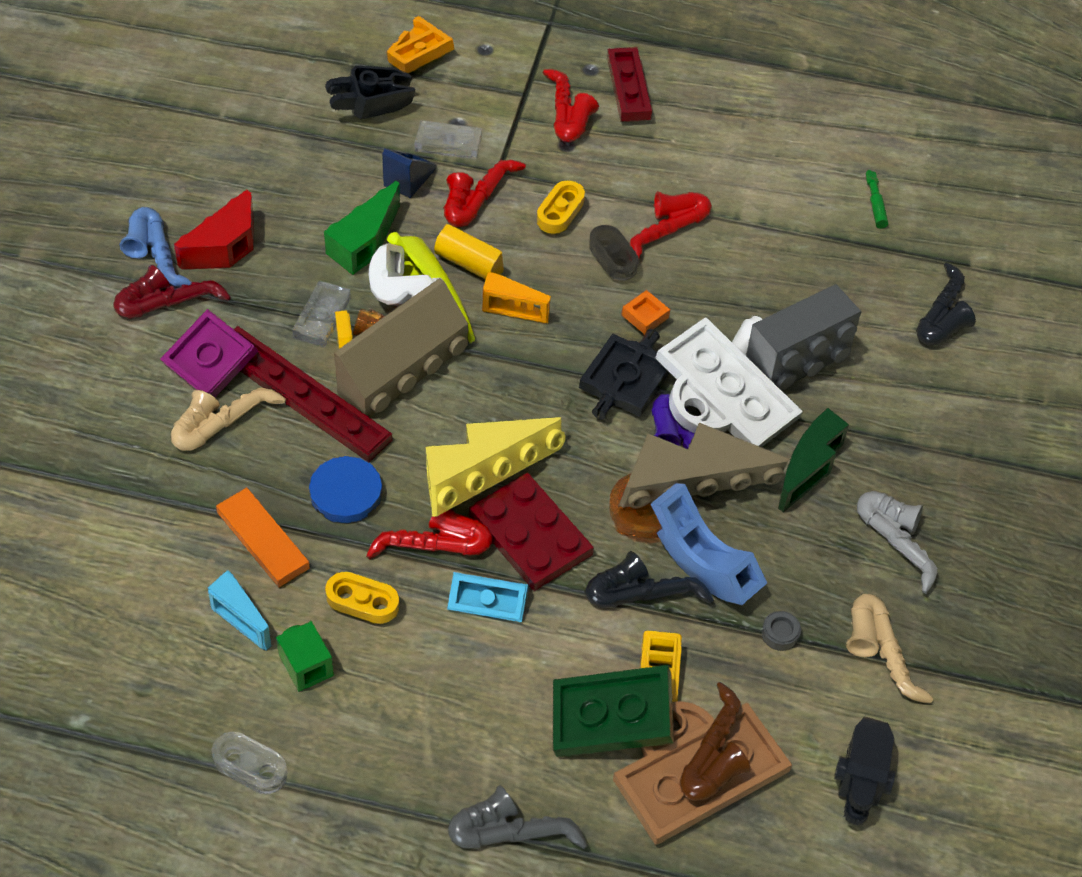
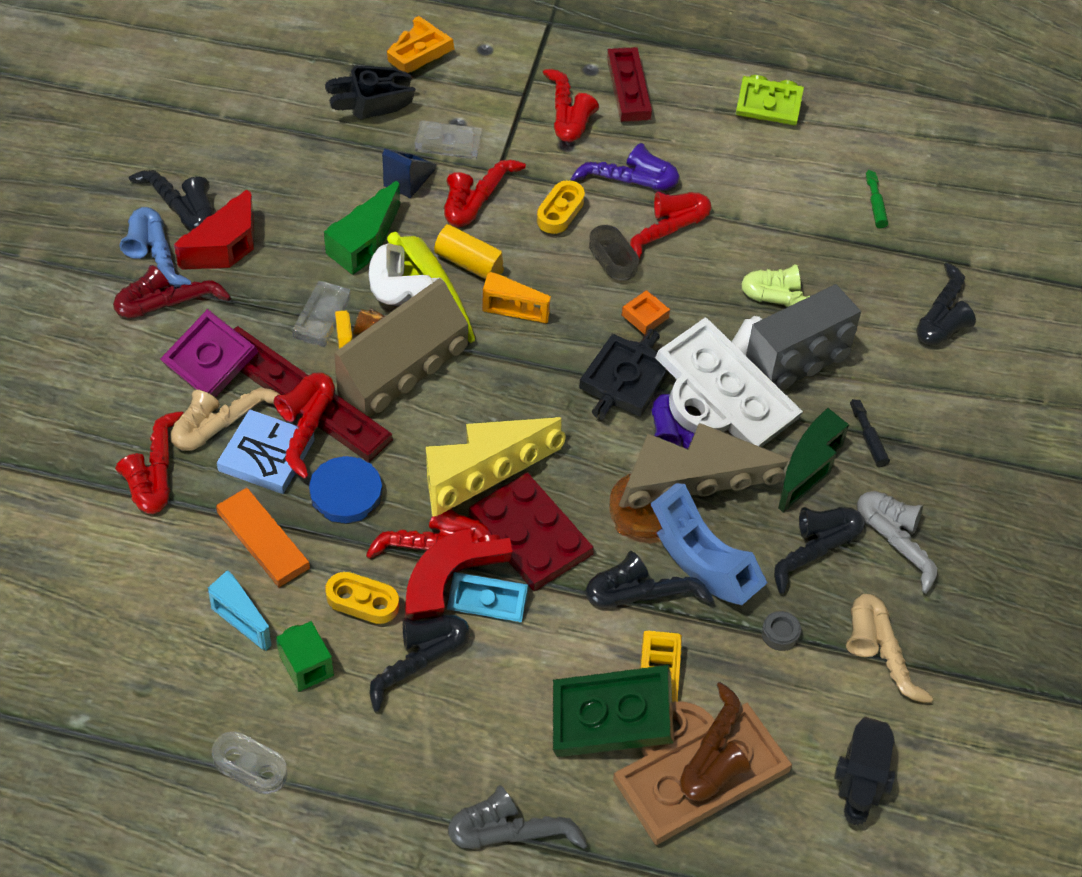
none -> red piece [115,411,184,514]
none -> black piece [129,170,214,230]
none -> light blue tile [217,409,315,494]
none -> red piece [274,372,335,479]
none -> black piece [369,615,471,713]
none -> red arch [405,529,513,620]
none -> dark purple piece [570,143,680,191]
none -> lime bracket [736,75,804,126]
none -> yellowish green piece [741,264,810,307]
none -> black piece [774,507,865,594]
none -> black piece [850,399,890,467]

